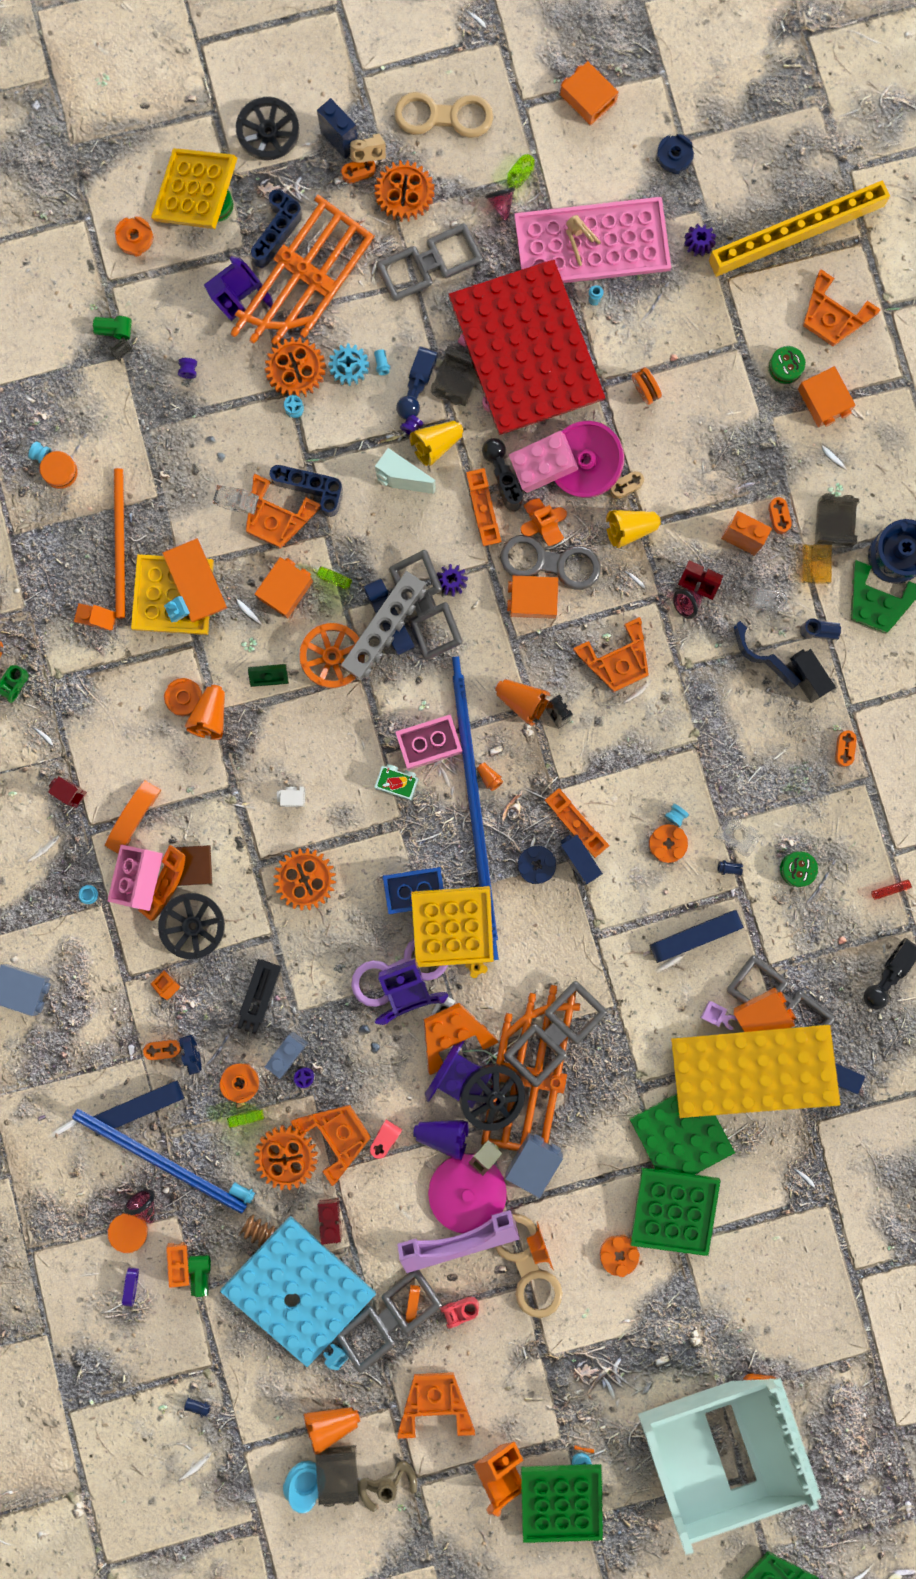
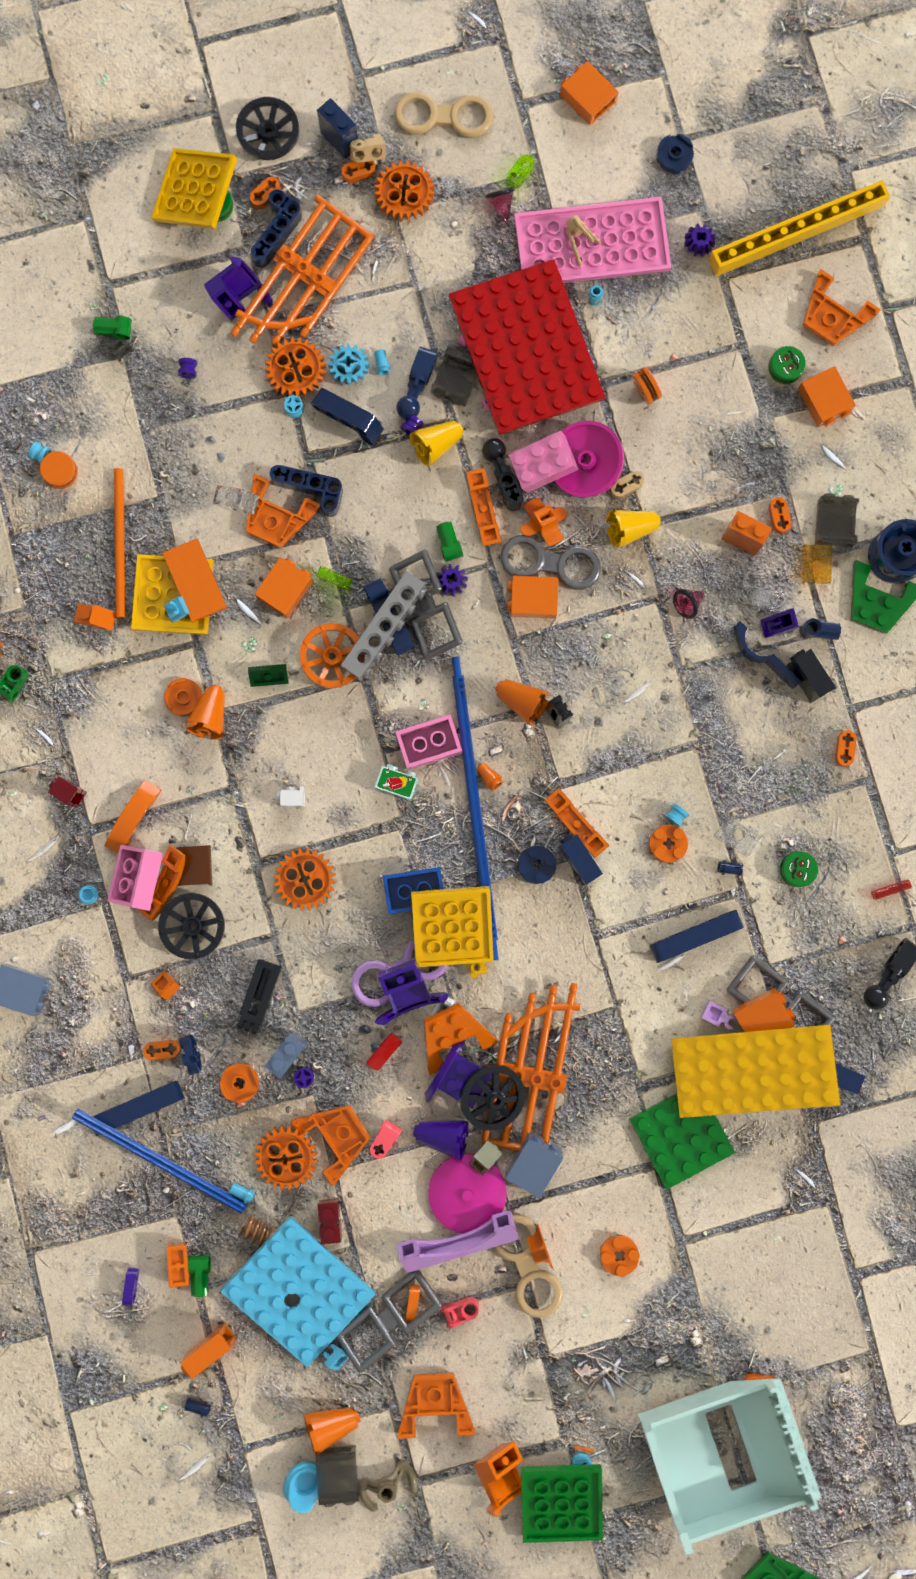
orange tile [108,1213,148,1253] -> none
orange plate [115,216,154,257] -> none
hat [124,1189,155,1223] -> none
clear neon green beam [227,1109,265,1128] -> none
light aqua slope [375,448,436,494] -> none
flat silver bar [376,223,483,301] -> none
flat silver bar [504,981,608,1087] -> none
orange wing [573,617,649,693] -> none
green plate [630,1167,721,1256] -> none
dark red piece [678,560,723,600] -> none
none -> orange brick [180,1323,236,1379]
none -> orange beam [250,177,281,209]
none -> dark blue beam [310,388,384,445]
none -> red slope [366,1032,402,1071]
none -> green piece [436,522,464,562]
none -> dark purple slope [760,608,799,638]

